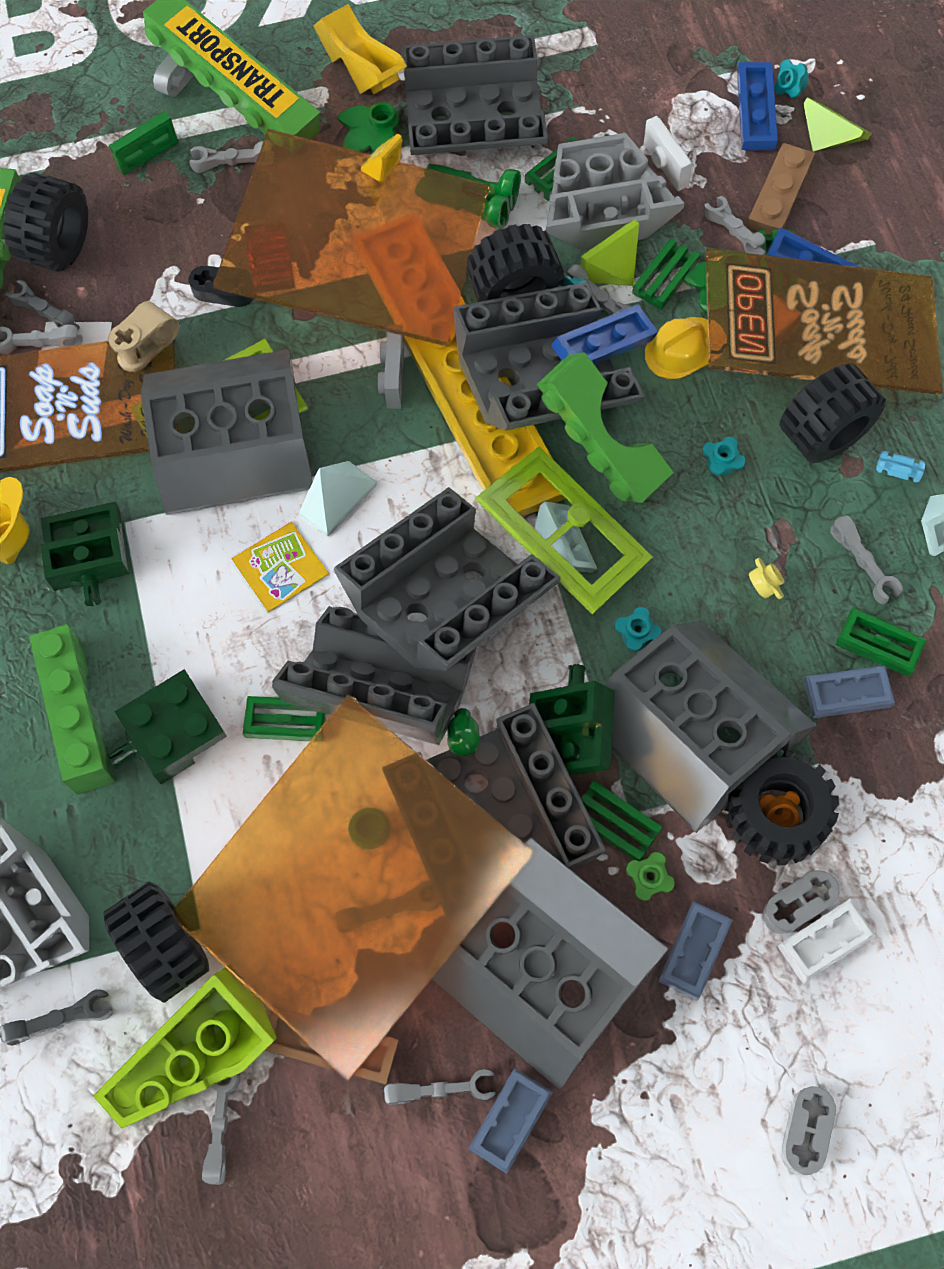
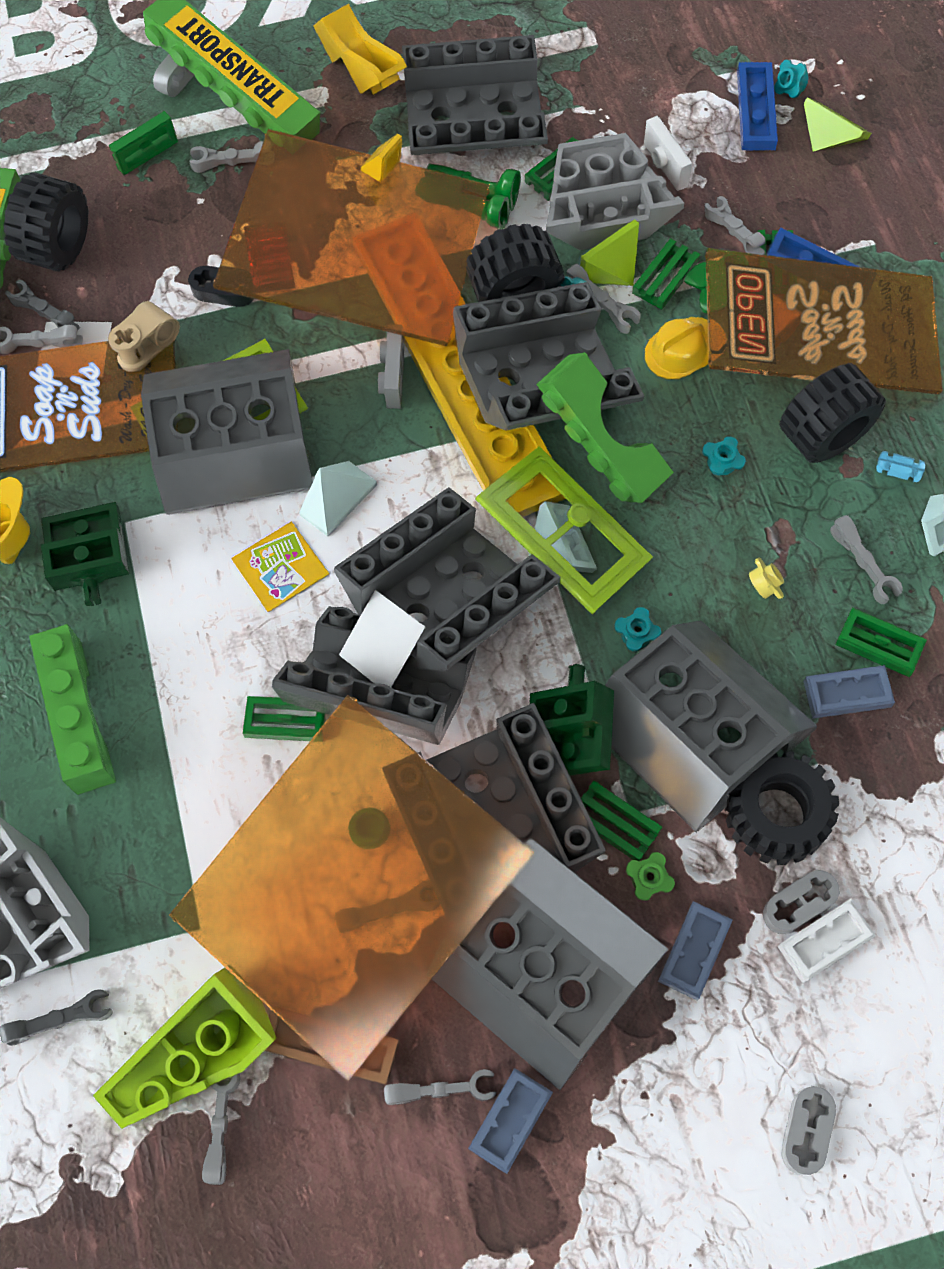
black tyre [103,881,210,1003] -> none
dark green plate [107,669,227,784] -> none
green plate [337,102,399,153] -> none
green cylinder [447,708,480,757] -> none
blue plate [551,304,658,365] -> none
medium nougat plate [746,143,815,234] -> none
orange plate [759,791,800,827] -> none
none -> white sticker [339,590,425,687]

